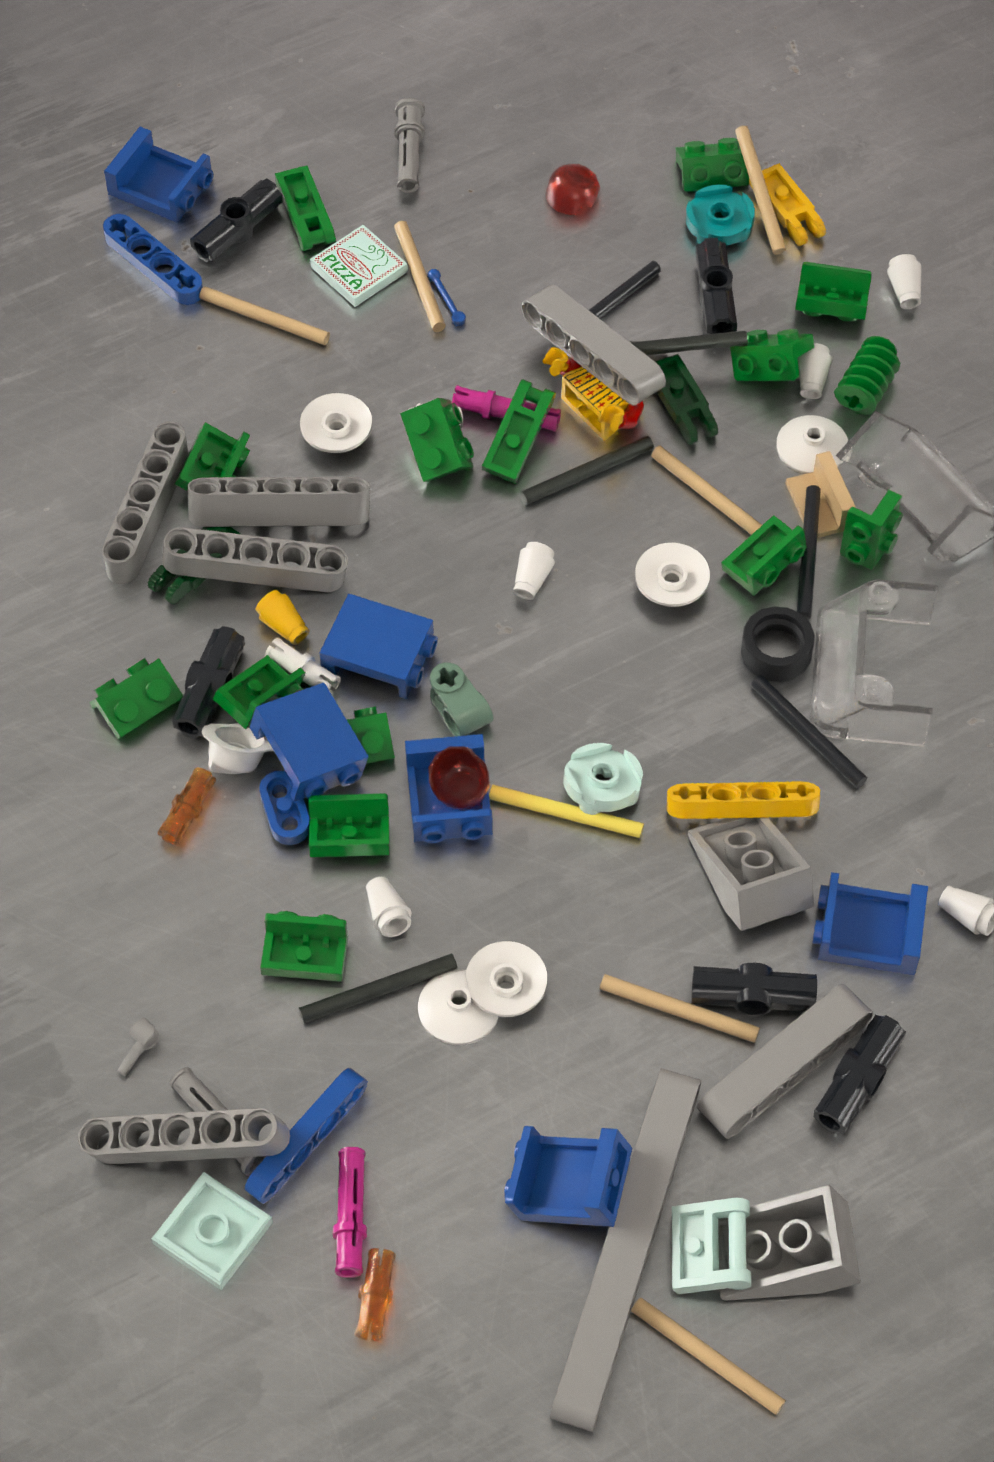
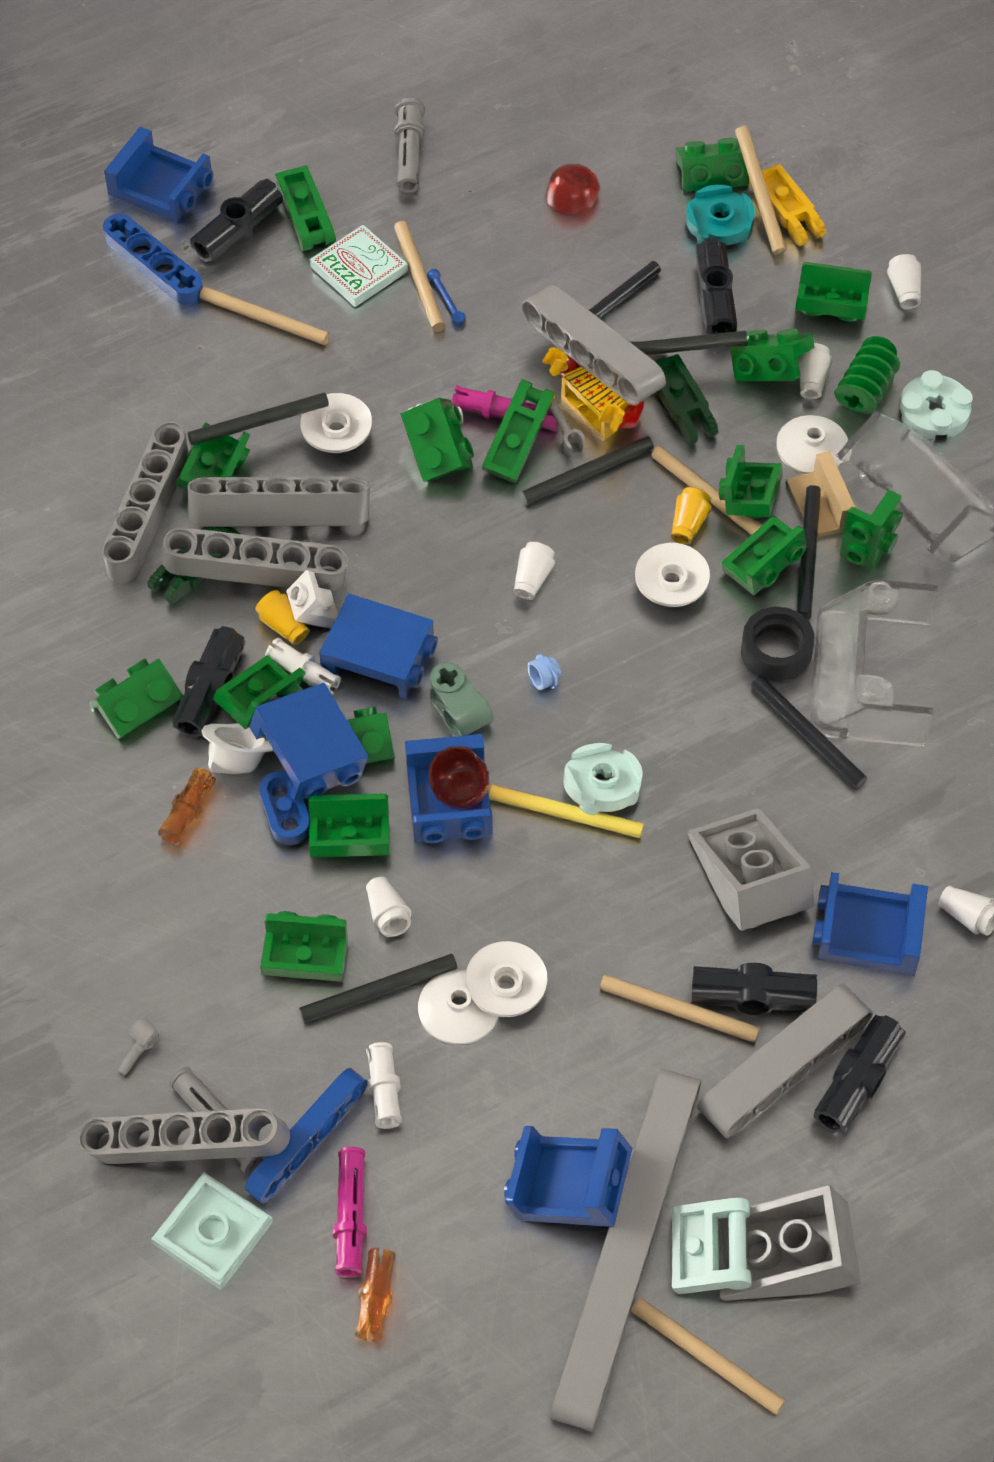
yellow beam [667,781,821,819] -> none
none -> pearl dark grey bar [187,392,329,446]
none -> white bracket [286,570,338,629]
none -> white pin [366,1042,402,1129]
none -> light blue plate [528,654,561,690]
none -> light grey hand [550,404,585,457]
none -> yellow cone [671,487,712,545]
none -> green bracket [719,445,783,518]
none -> light aqua plate [899,370,972,440]

